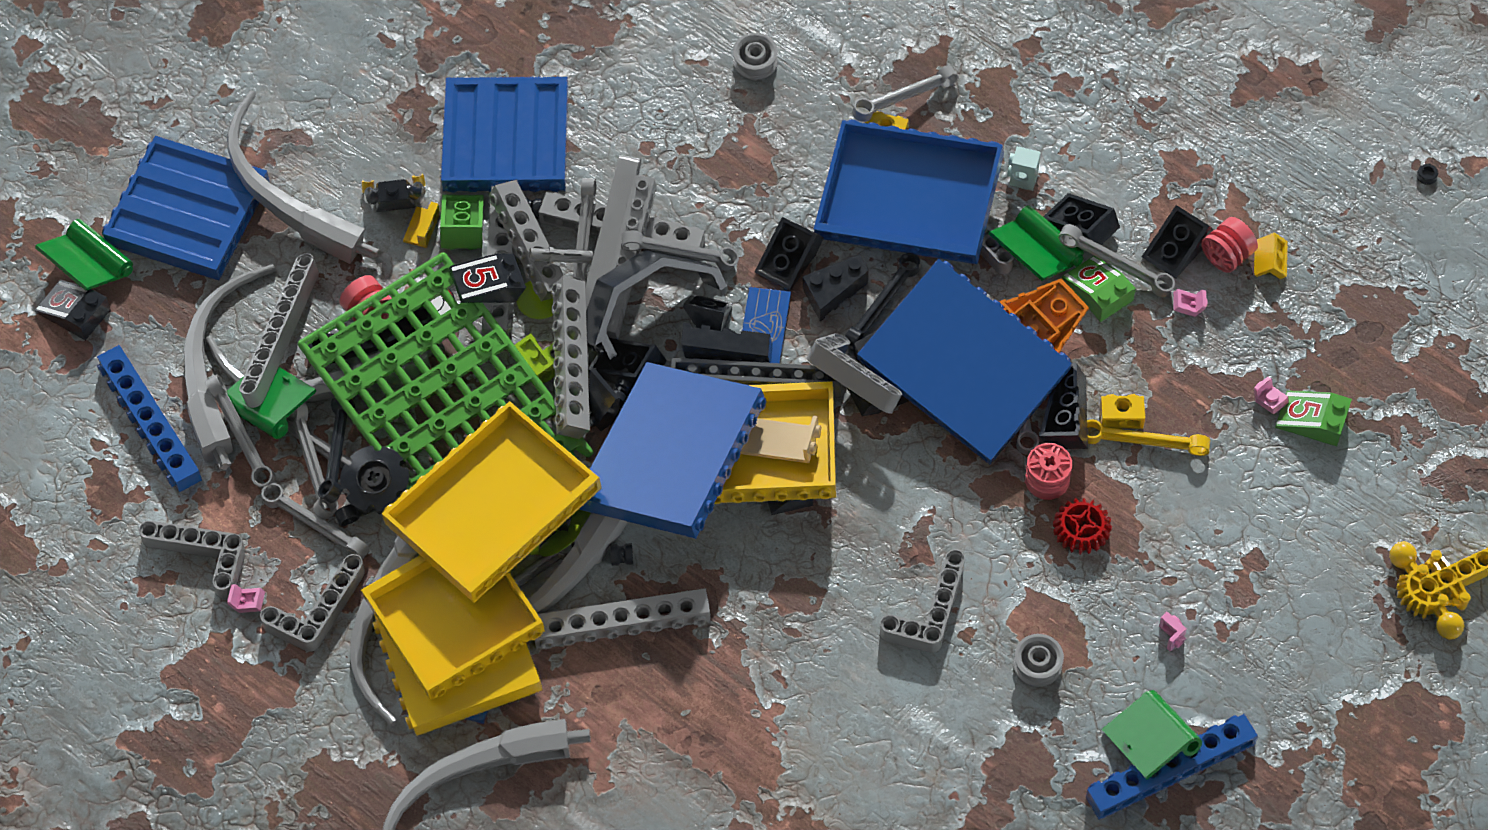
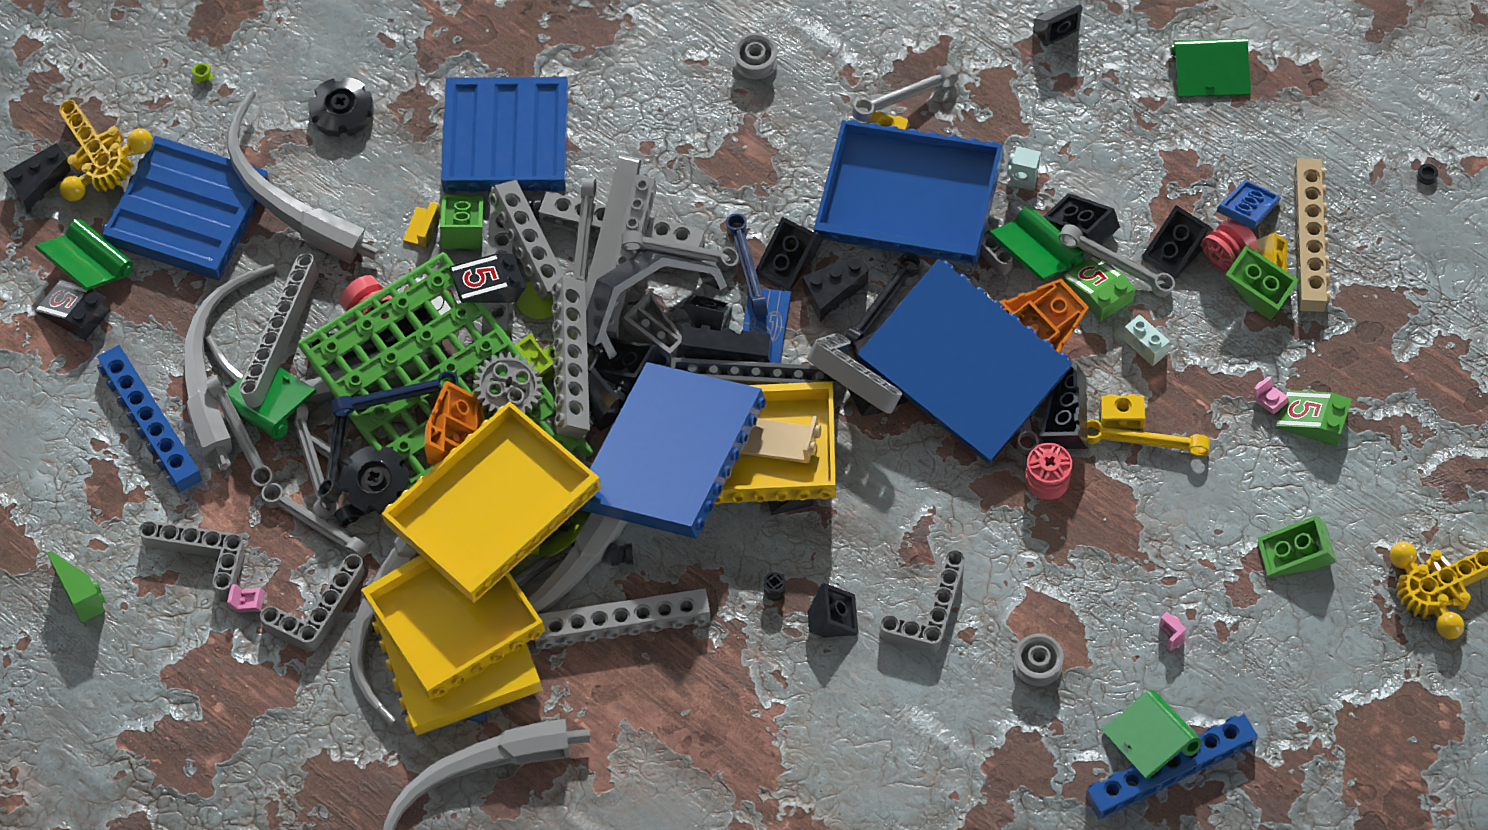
black torso [362,174,426,212] -> none
light grey pin [529,247,593,264] -> none
red gear [1053,497,1112,555] -> none
bright pink bracket [1173,289,1208,317] -> none
none -> black wedge [3,143,71,214]
none -> bright green slope [47,551,106,623]
none -> yellow piece [59,100,153,202]
none -> lime plate [191,63,213,84]
none -> black piece [308,77,374,137]
none -> dark blue piece [330,371,458,417]
none -> orange wedge [424,381,485,466]
none -> light grey gear [473,352,543,415]
none -> light grey wedge [623,291,684,366]
none -> dark blue piece [726,213,768,318]
none -> black wheel [764,572,785,601]
none -> black slope [807,583,859,638]
none -> black slope [1033,4,1082,47]
none -> light aqua brick [1123,315,1170,366]
none -> green door [1169,38,1251,97]
none -> blue tile [1216,180,1281,229]
none -> bright green slope [1225,245,1299,320]
none -> bright green slope [1257,515,1337,577]
none -> tan brick [1294,158,1331,312]

